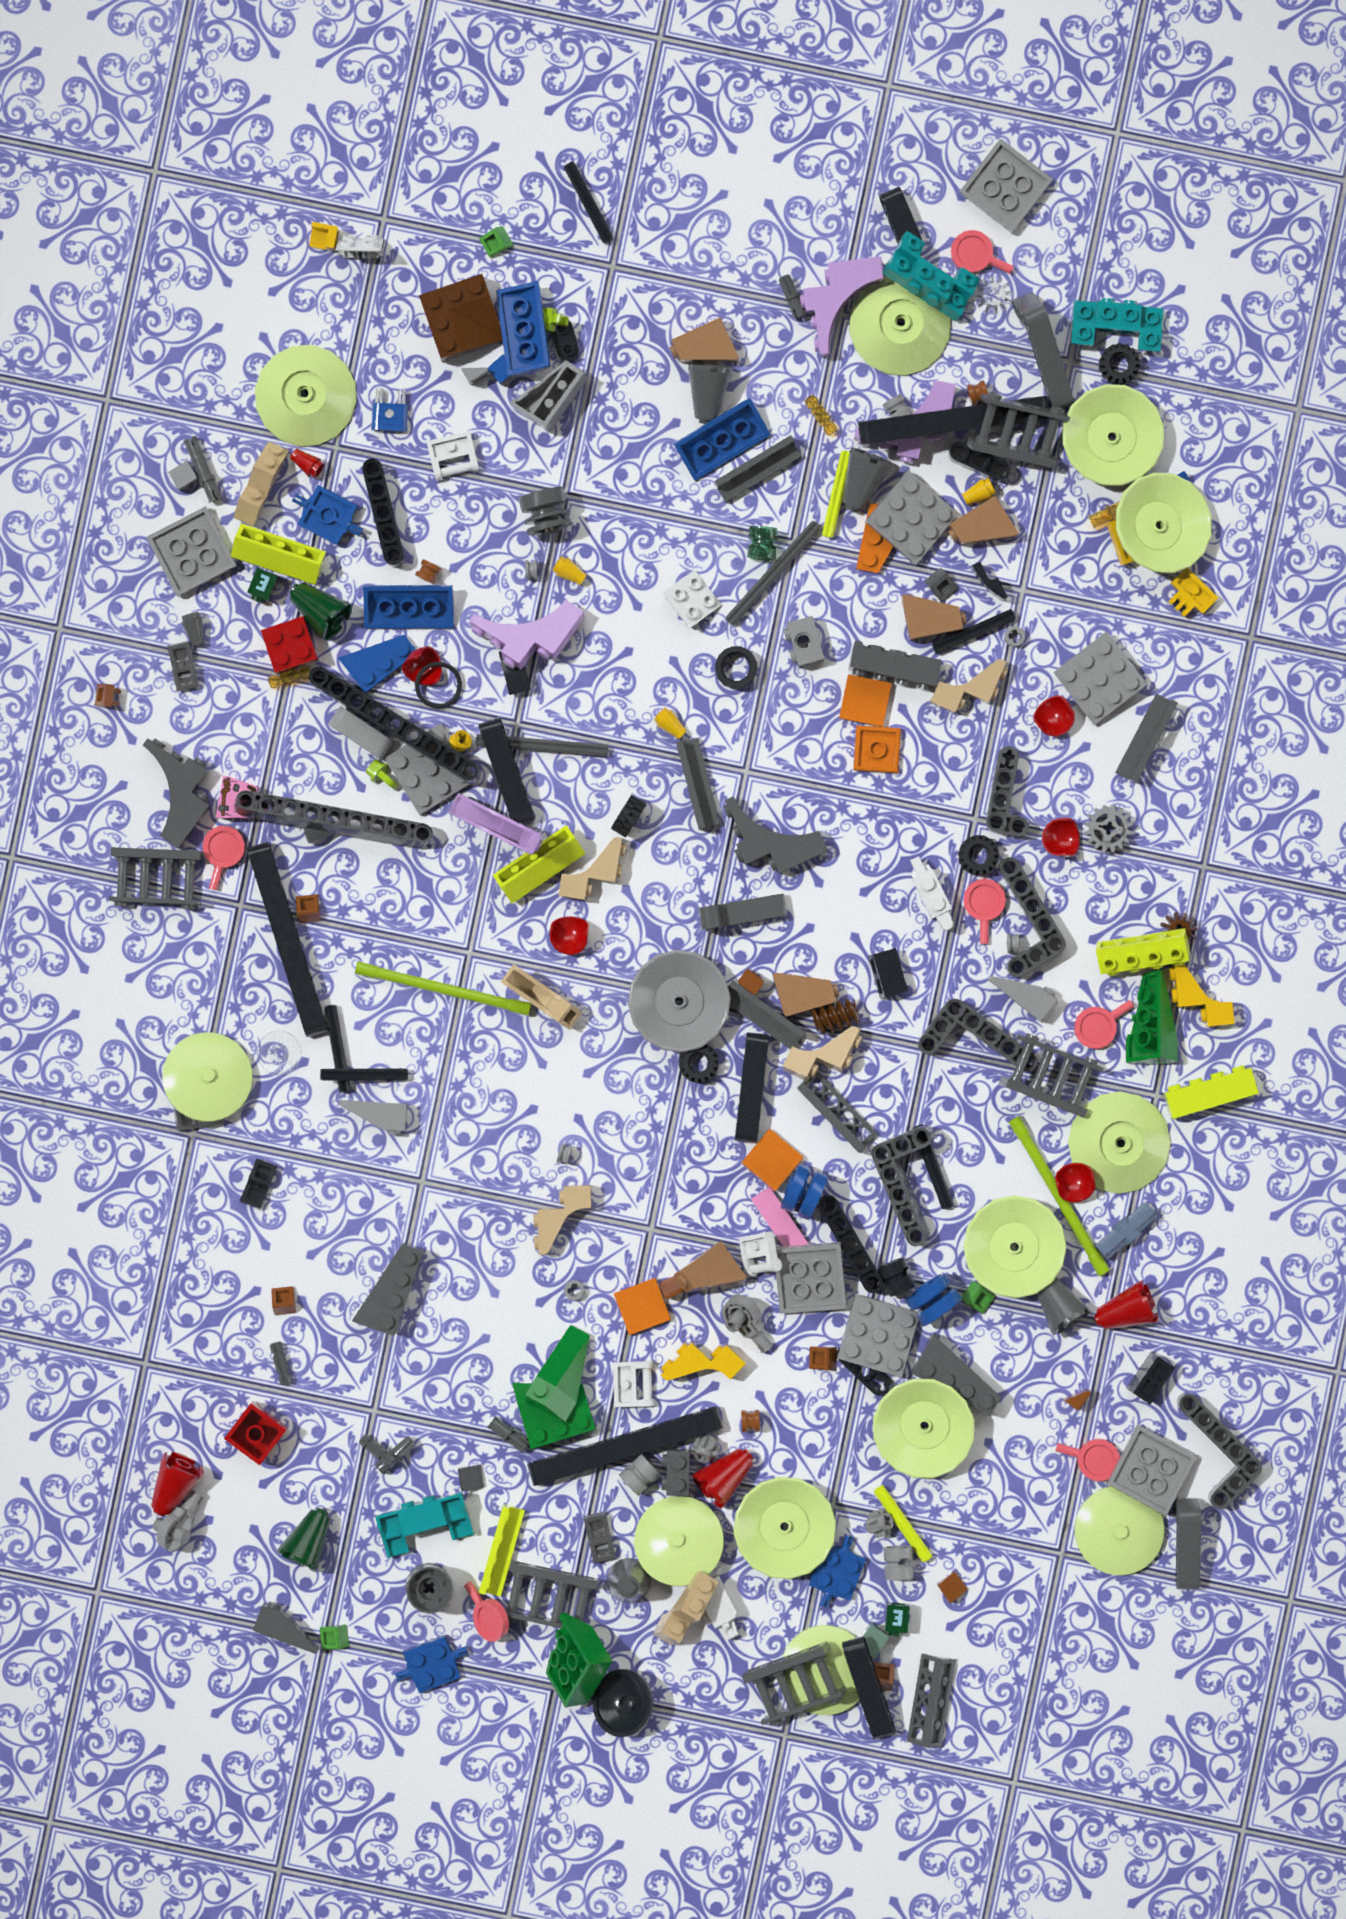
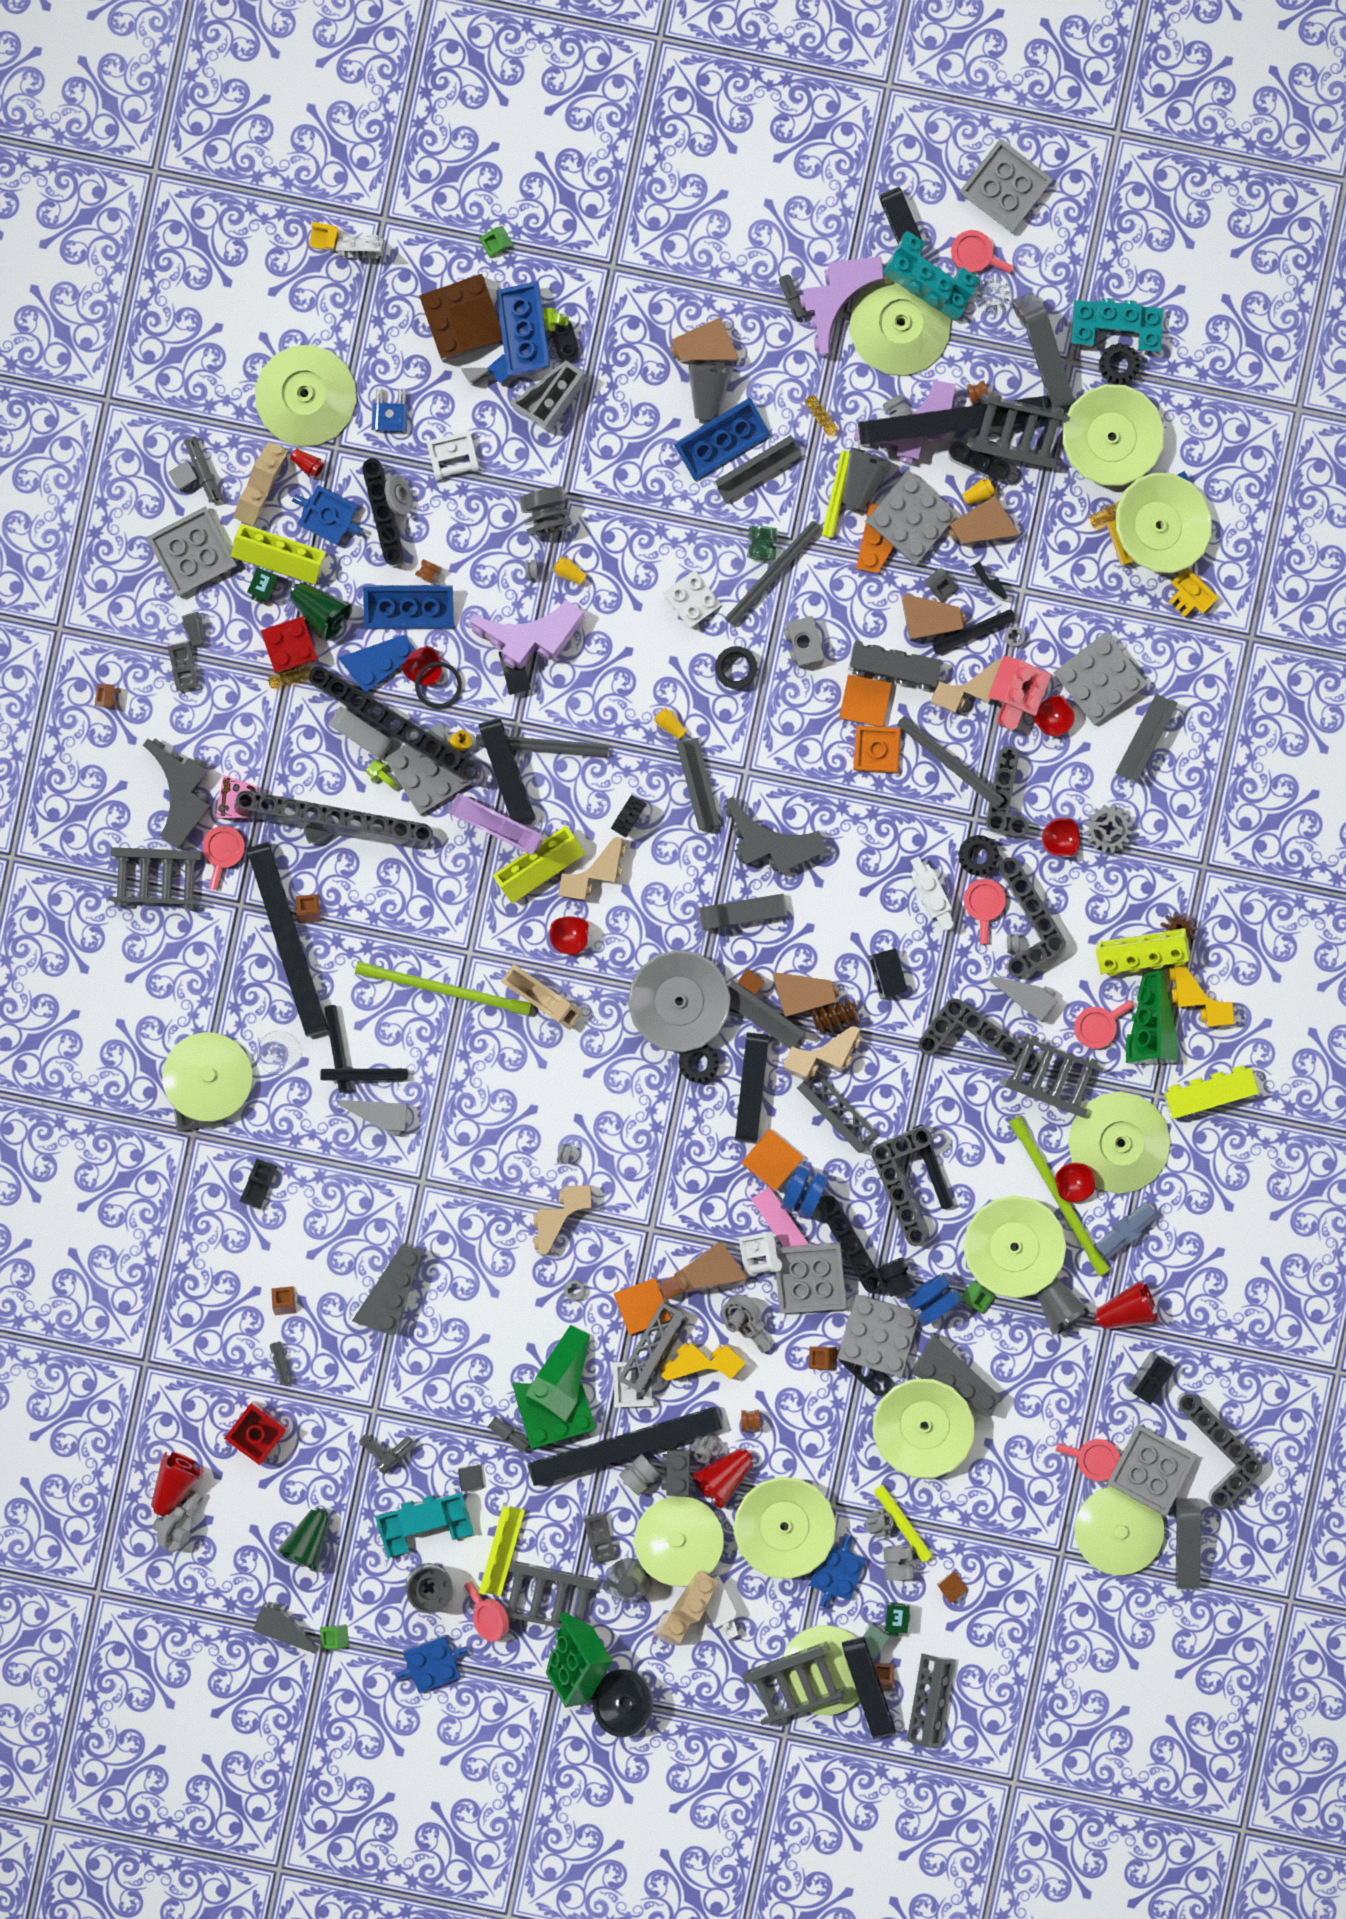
black axle [564,161,613,244] -> none
dark orange slope [1063,1389,1091,1411] -> none
none -> light grey wheel [385,474,412,516]
none -> fence [617,1302,689,1397]
none -> dark grey axle [897,716,1004,808]
none -> coral brick [988,655,1052,730]

